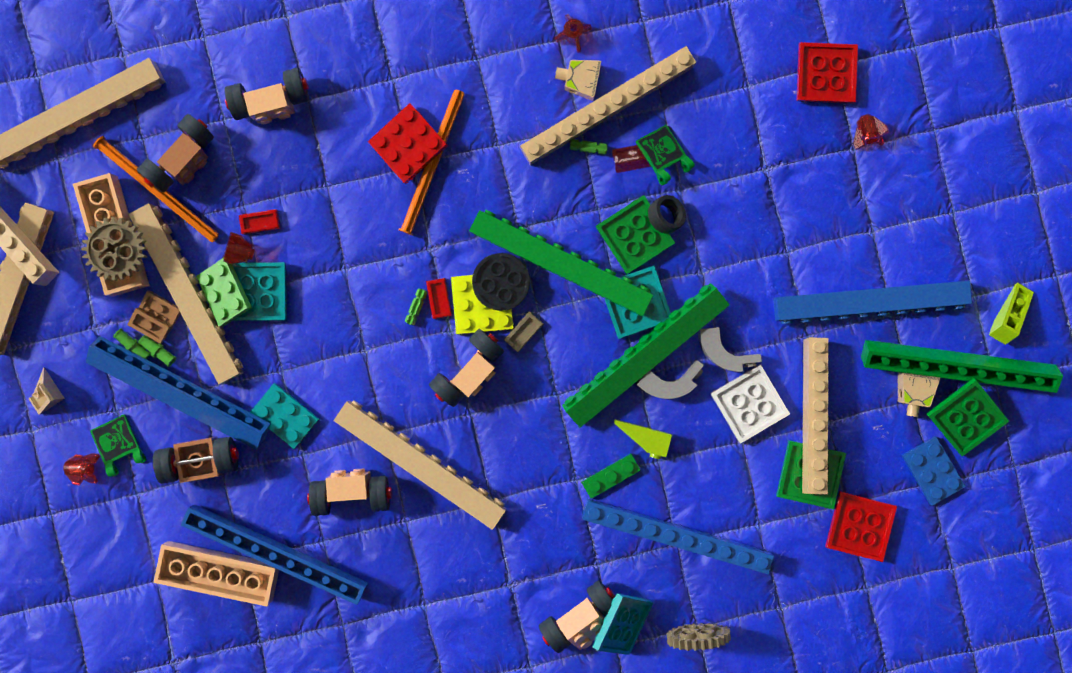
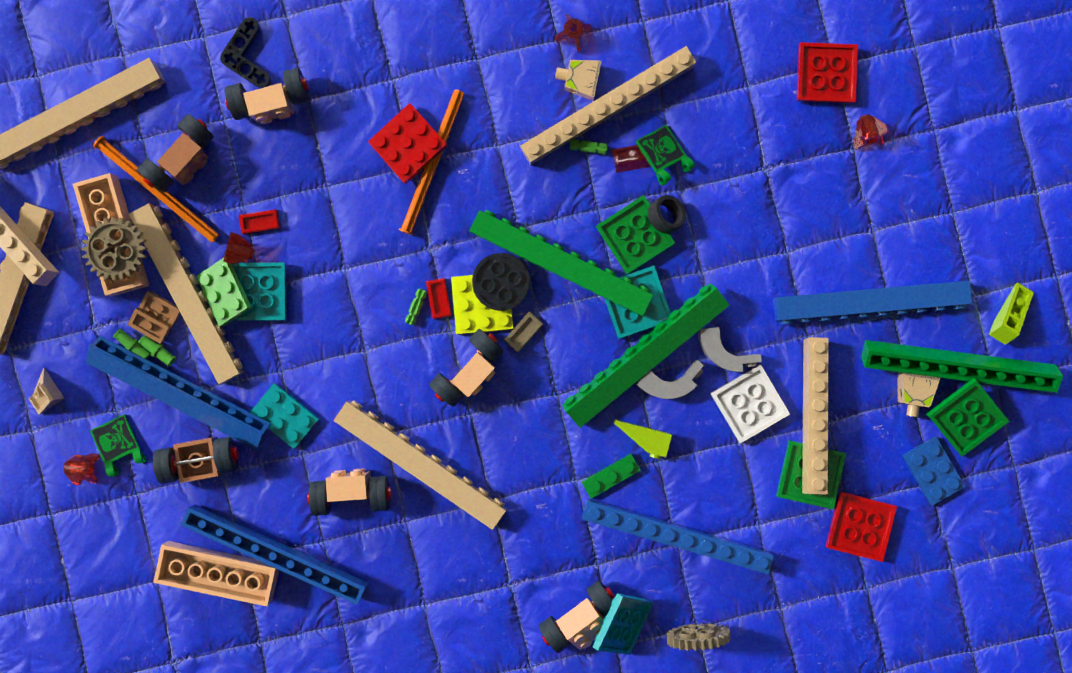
none -> black beam [220,17,271,89]

